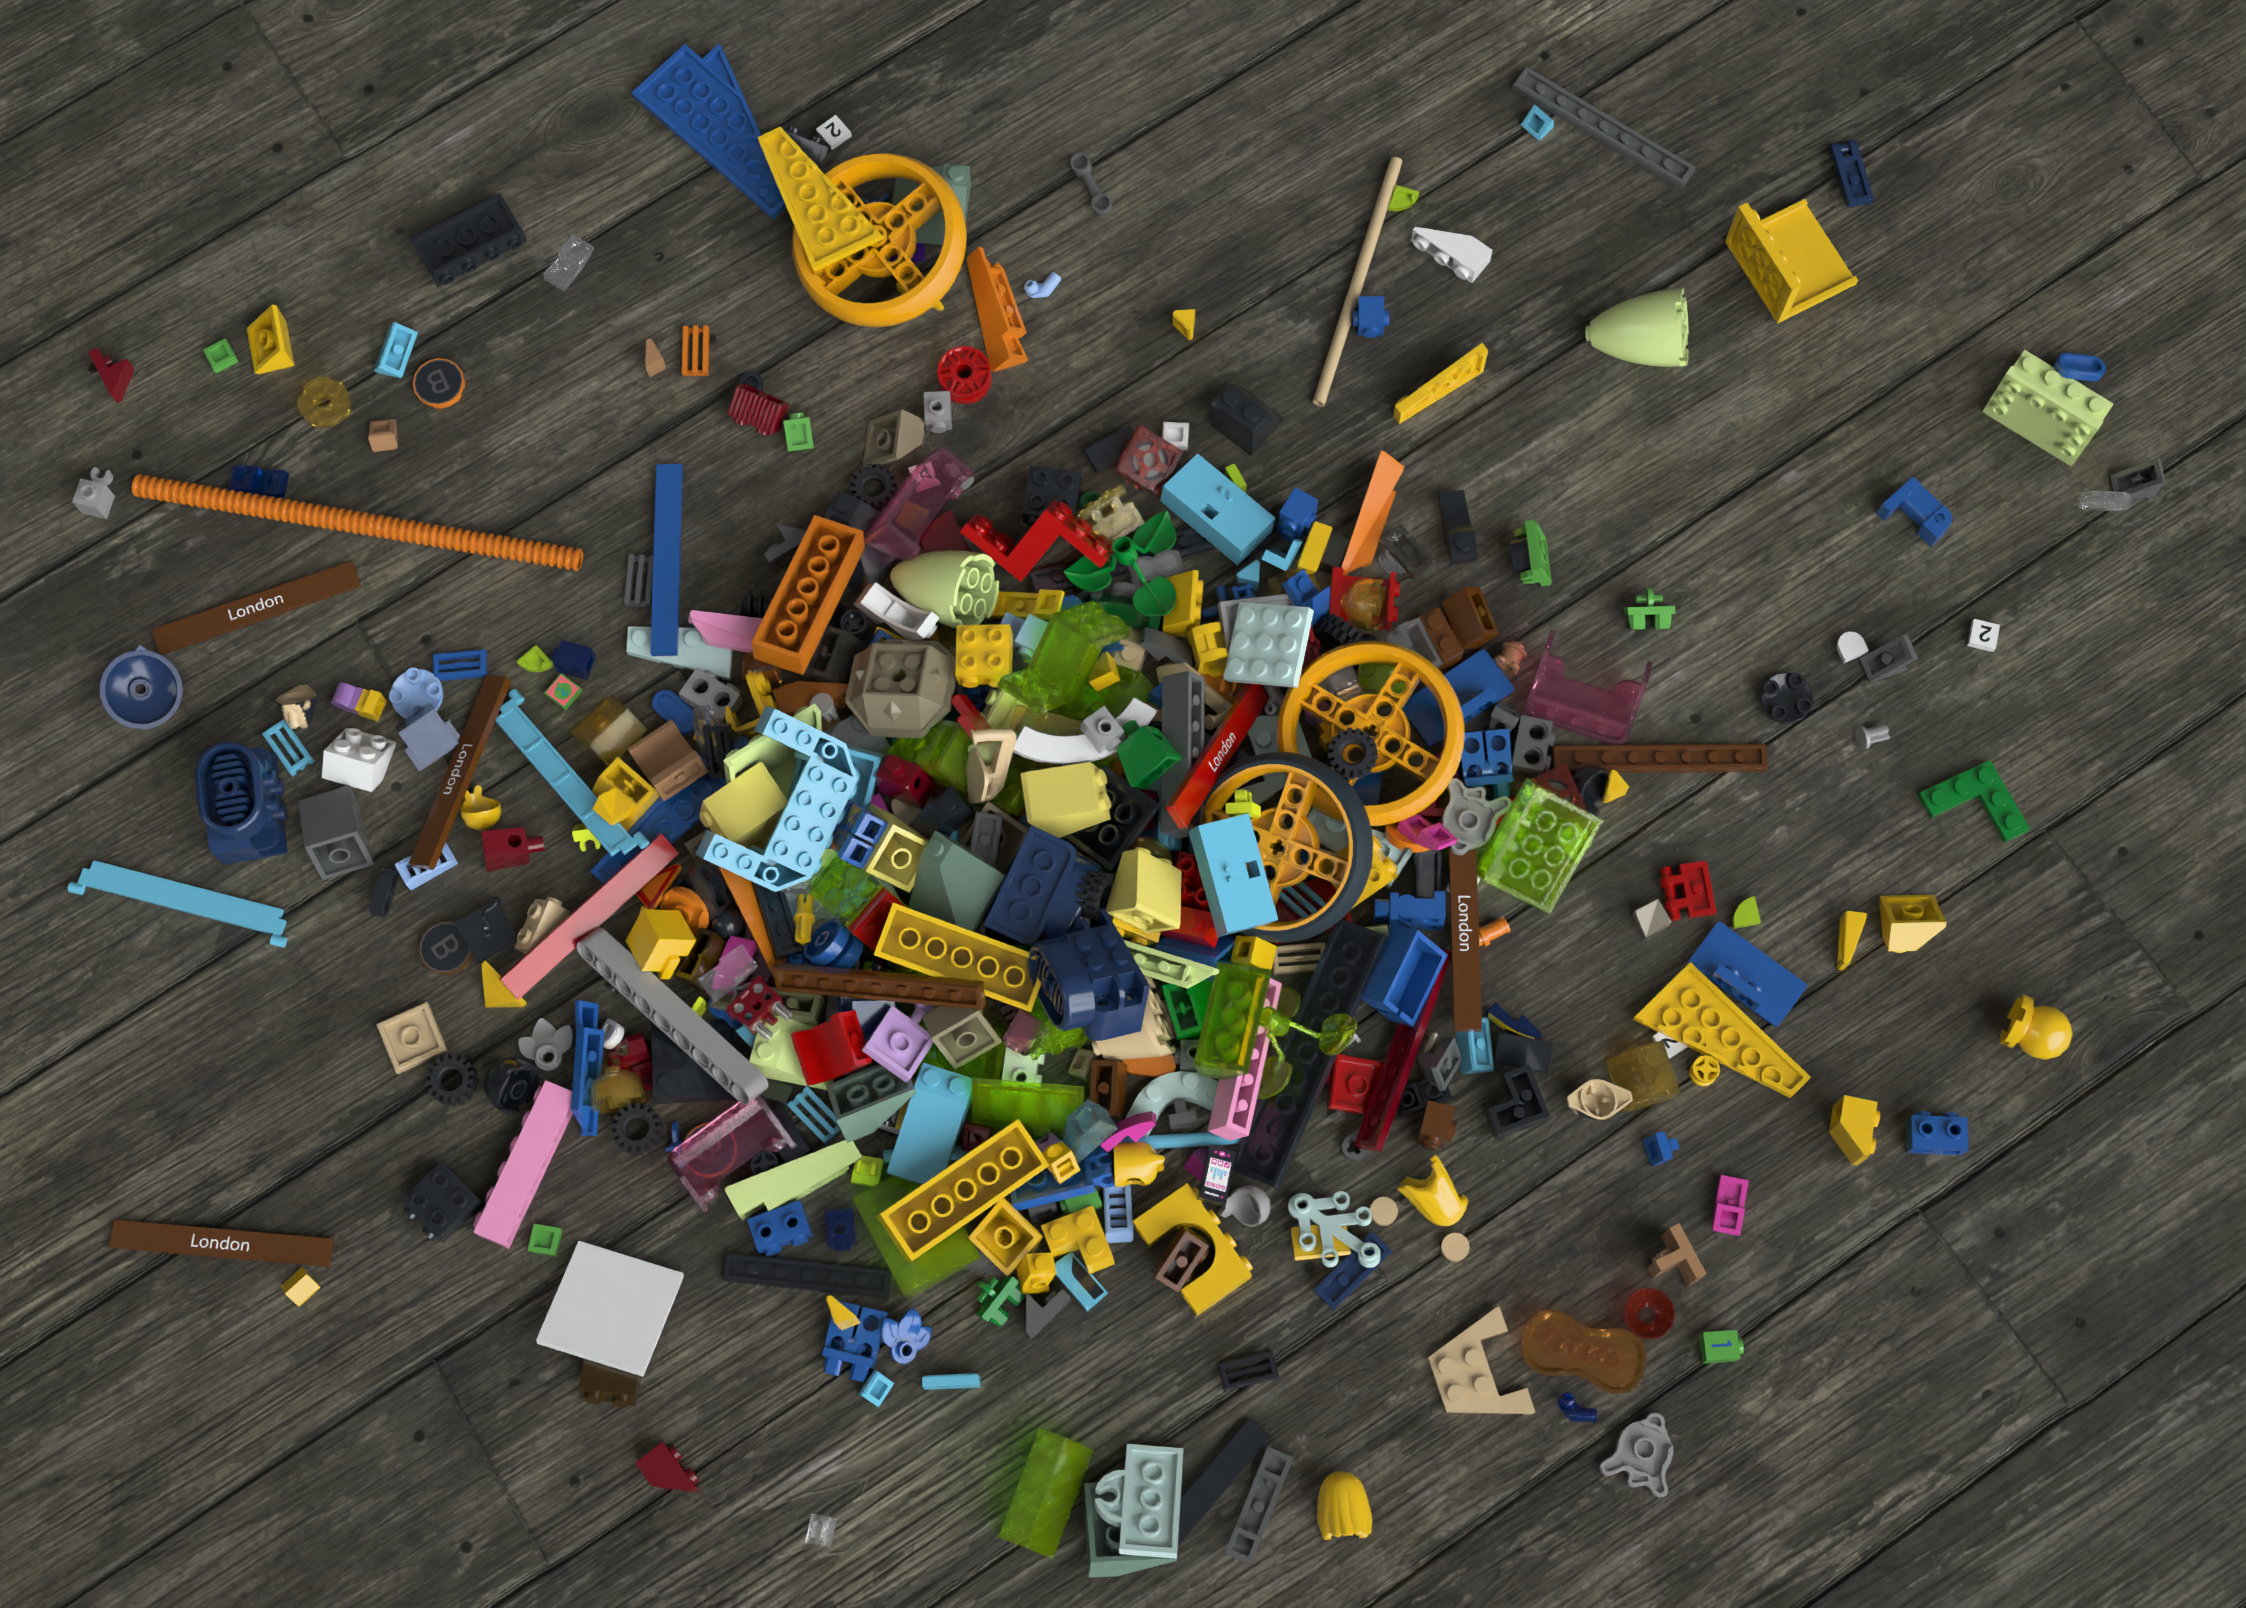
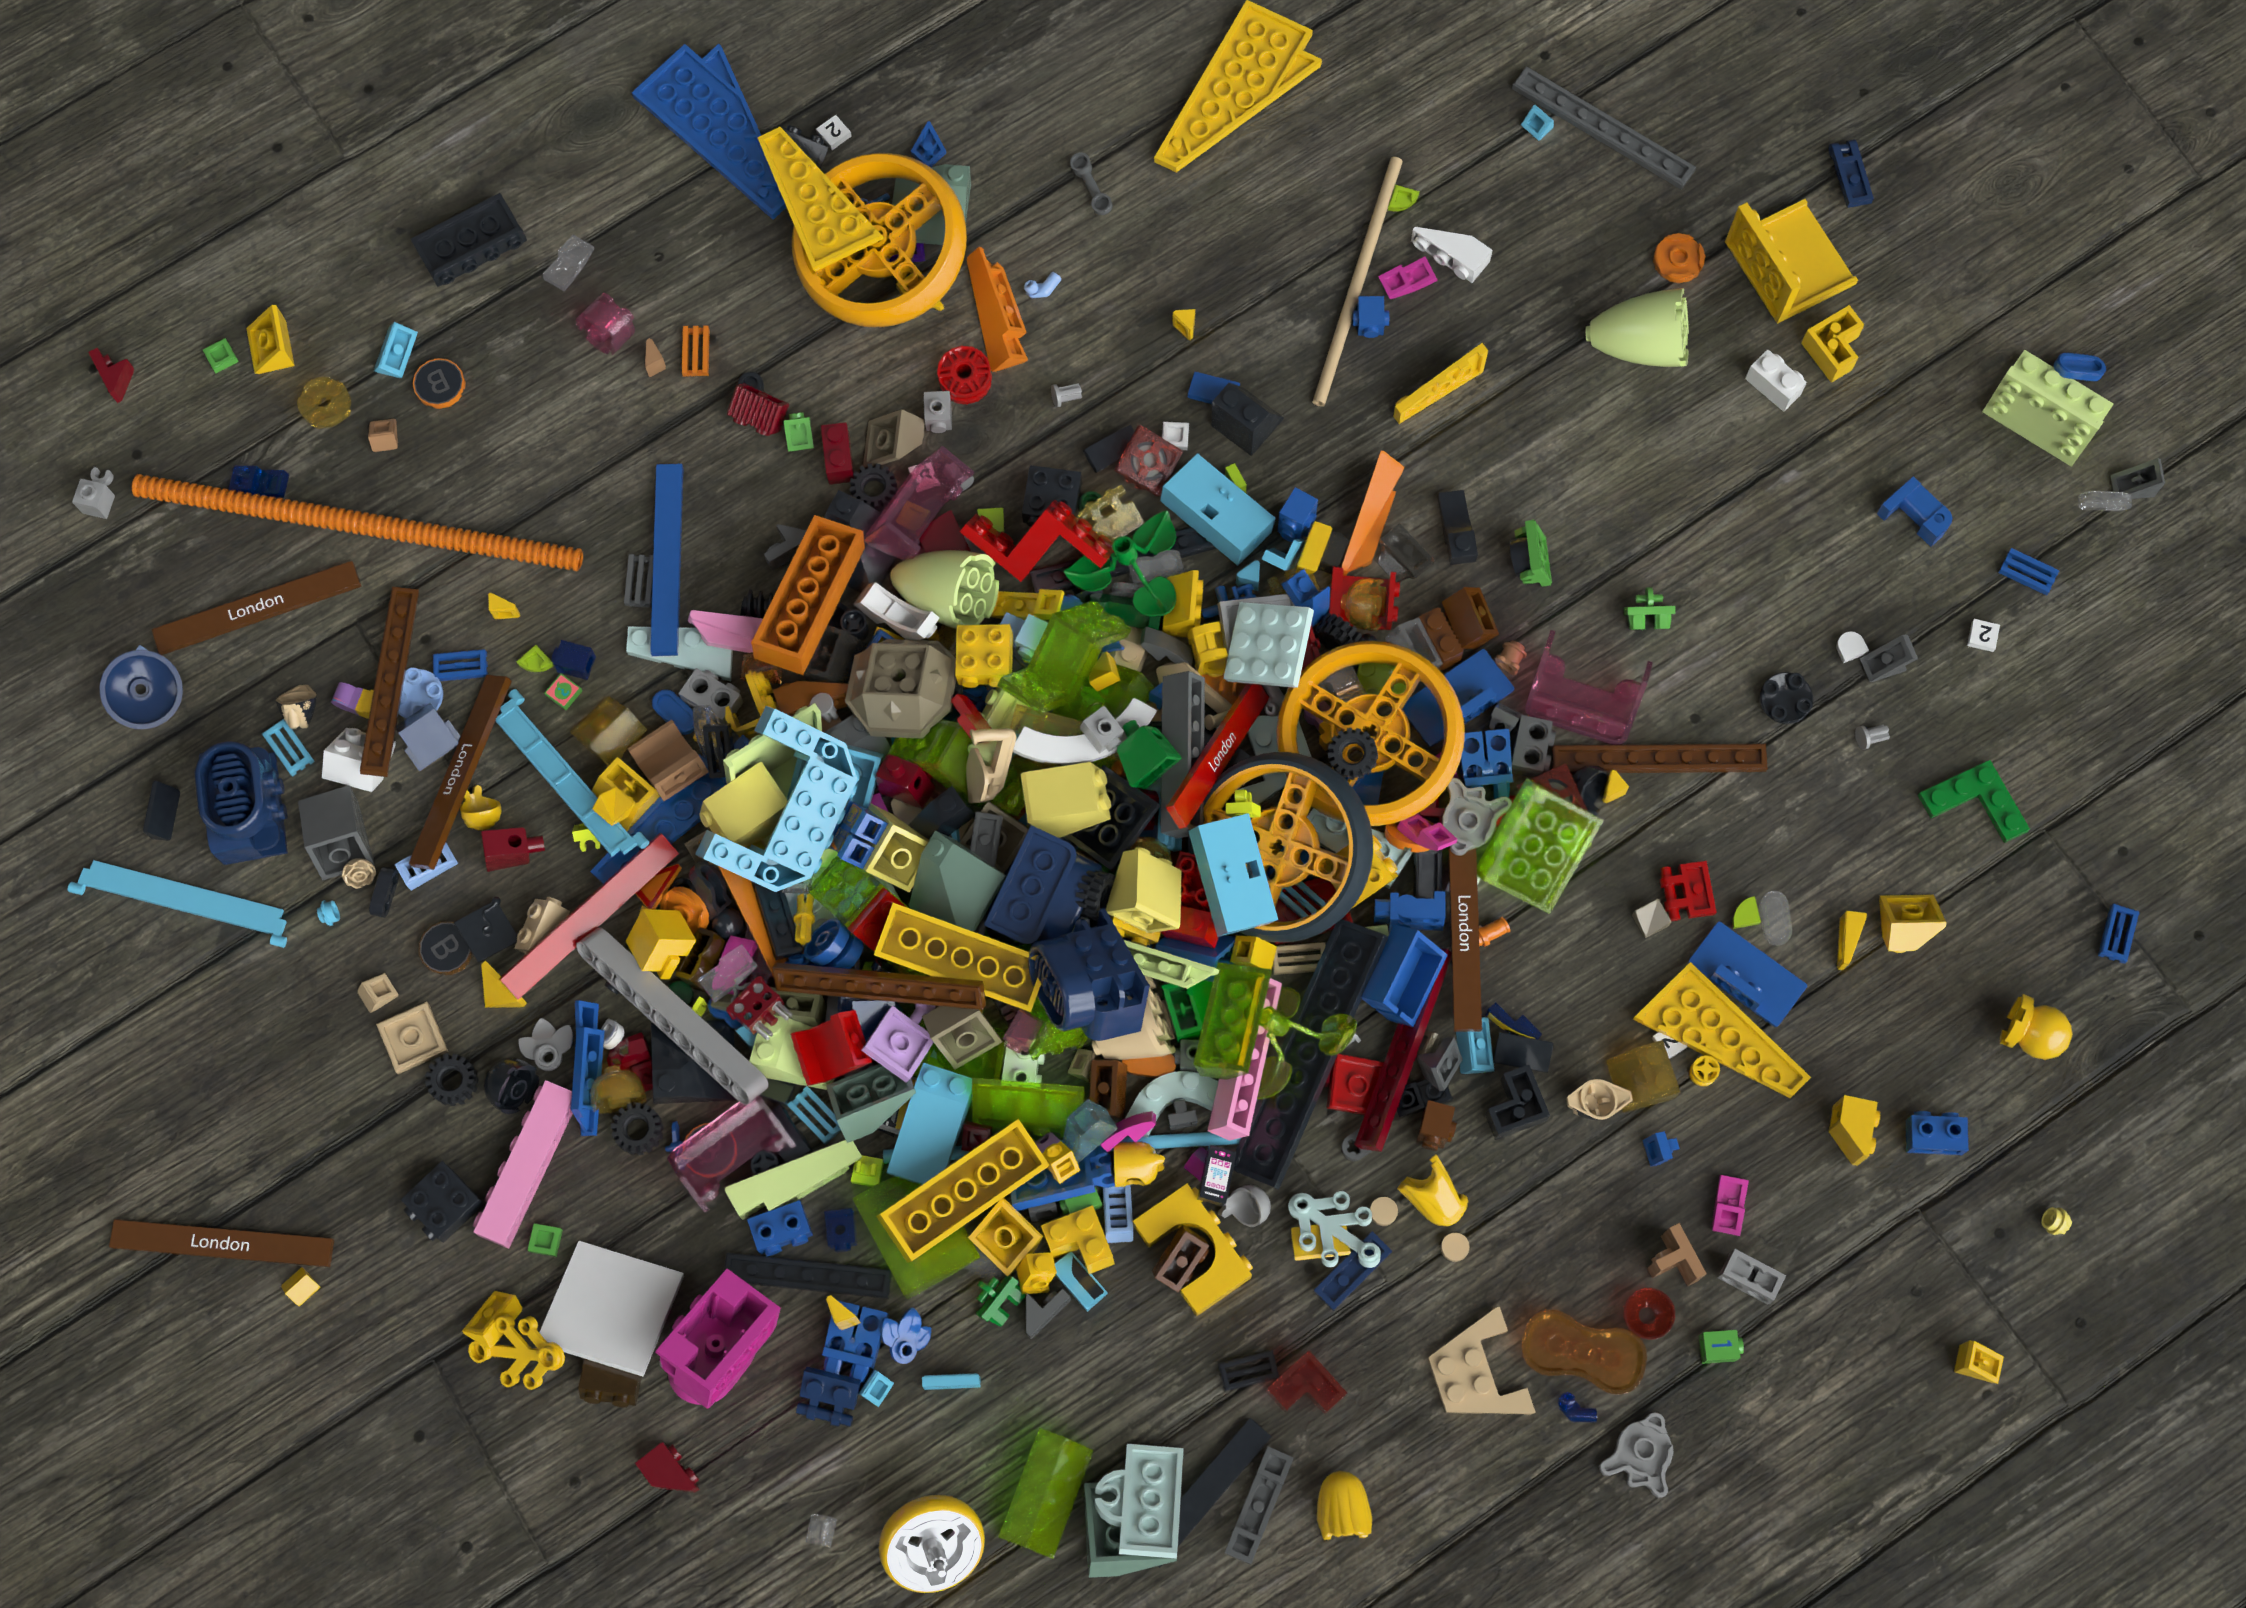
none -> black slope [143,781,180,841]
none -> medium azure plate [317,900,340,926]
none -> tan plate [341,858,376,889]
none -> tan slope [358,973,398,1013]
none -> reddish brown tile [360,587,419,777]
none -> yellow slope [462,1291,522,1349]
none -> yellow plant [468,1314,565,1390]
none -> yellow slope [489,593,520,619]
none -> clear pink brick [576,293,635,355]
none -> dark pink brick [655,1269,781,1409]
none -> dark green tile [668,981,694,1006]
none -> dark blue plate [796,1367,861,1427]
none -> dark red brick [821,422,854,485]
none -> flat silver wheel [879,1495,985,1593]
none -> blue piece [911,121,946,167]
none -> lime tile [977,508,1004,533]
none -> light grey piece [1051,383,1082,408]
none -> yellow wing [1154,0,1322,173]
none -> blue tile [1188,372,1240,404]
none -> clear red brick [1266,1351,1347,1415]
none -> dark pink slope [1378,257,1437,299]
none -> orange tile [1653,233,1705,283]
none -> light grey brick [1717,1249,1786,1305]
none -> white brick [1745,350,1807,412]
none -> clear tile [1760,891,1792,945]
none -> yellow brick [1801,305,1864,383]
none -> yellow slope [1954,1340,2004,1384]
none -> blue tile [1998,548,2059,596]
none -> light yellow plate [2041,1207,2072,1235]
none -> blue tile [2098,904,2139,964]

